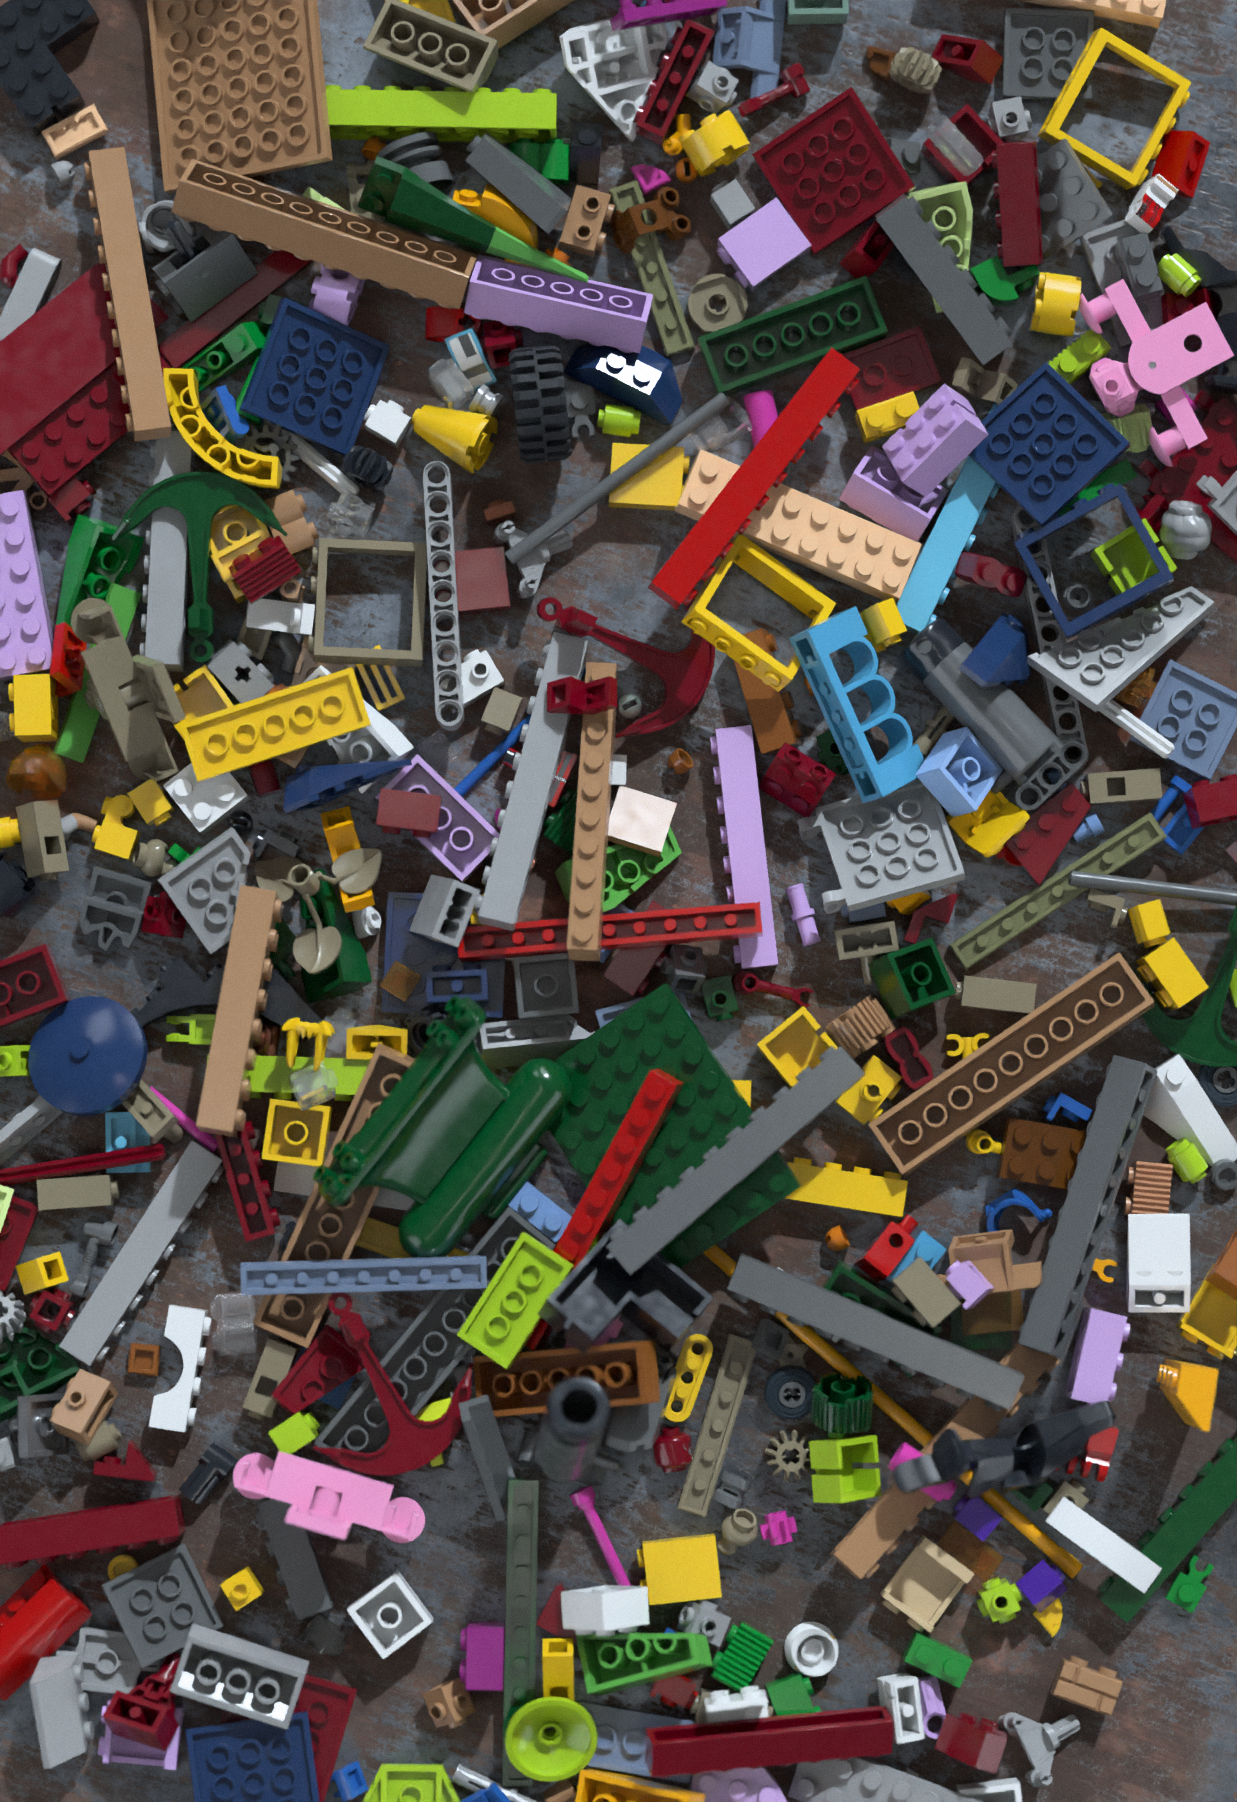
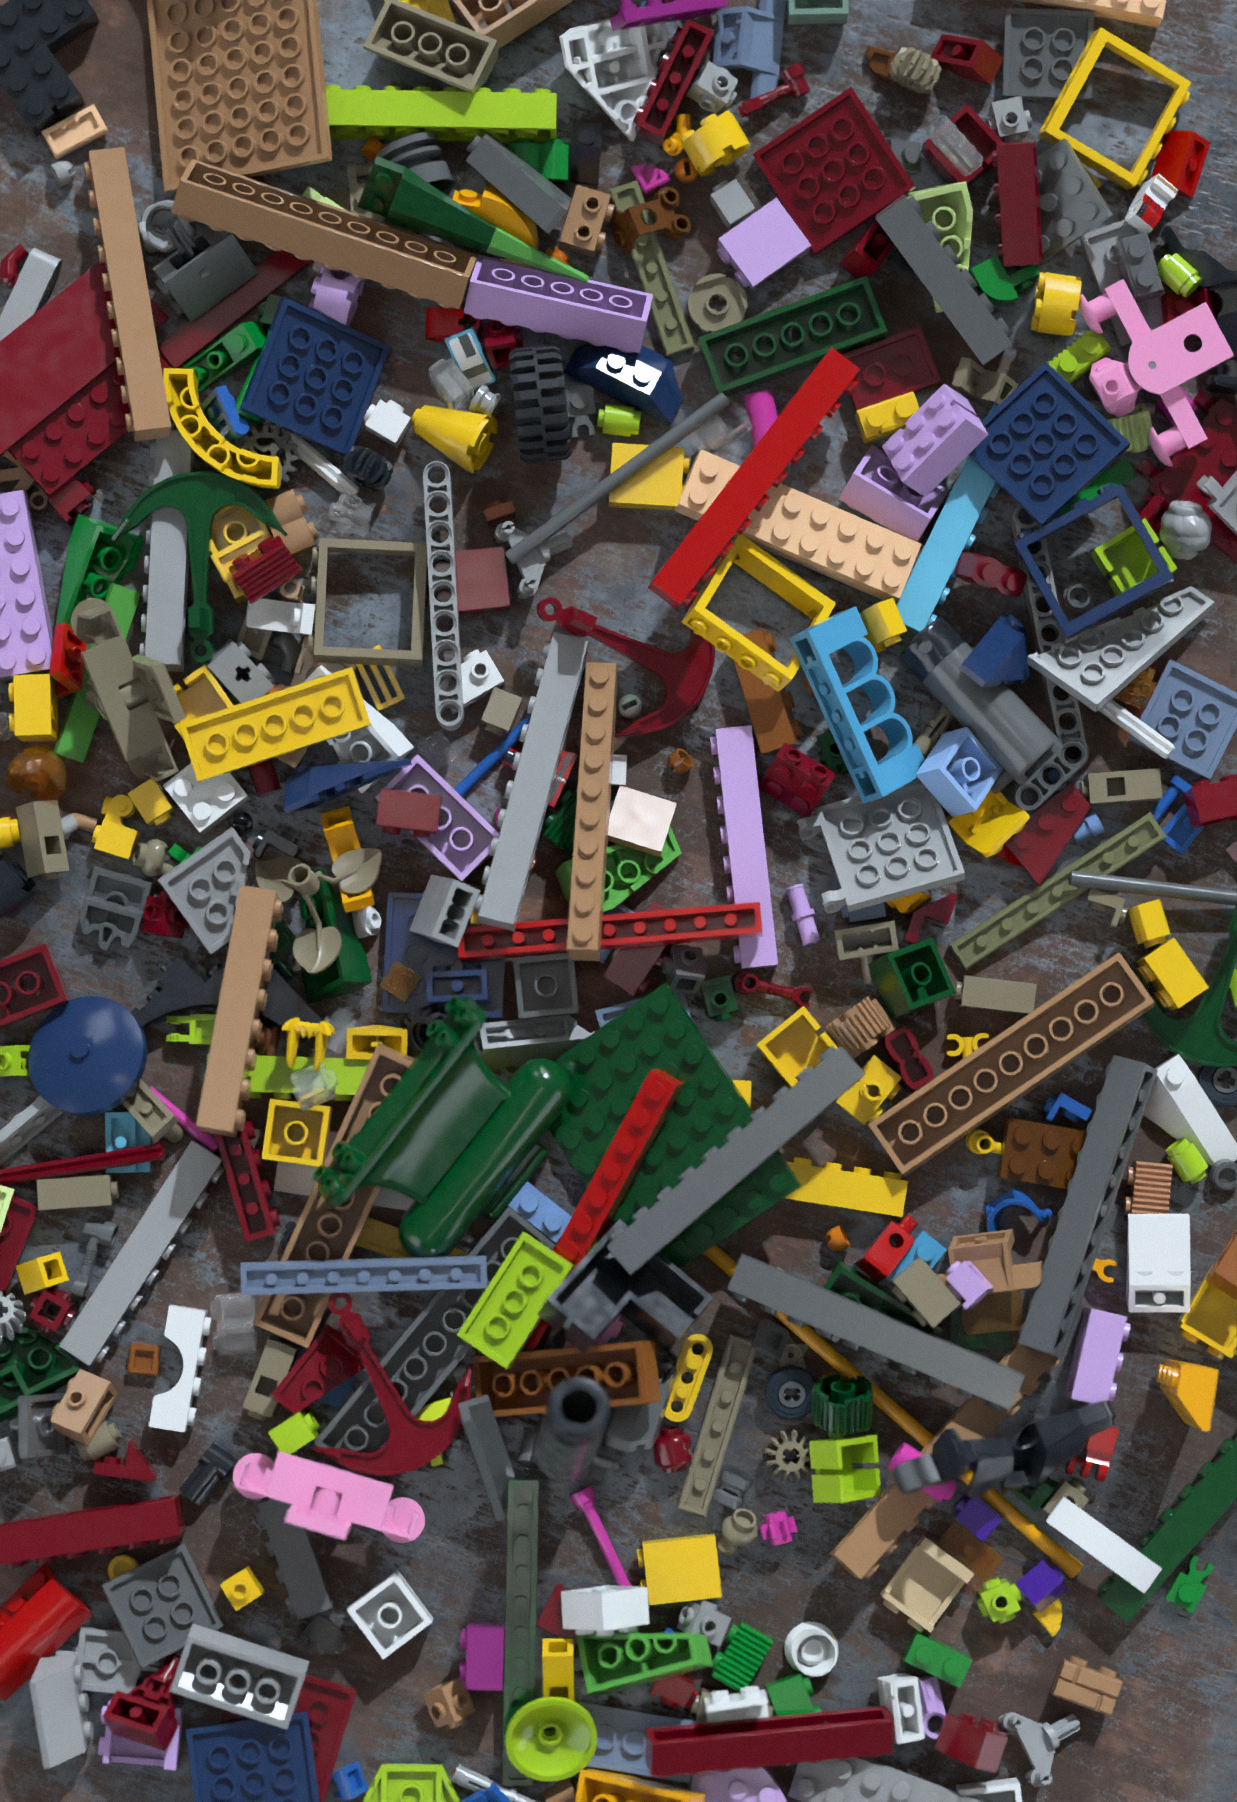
dark red slope [547,676,617,715] -> none

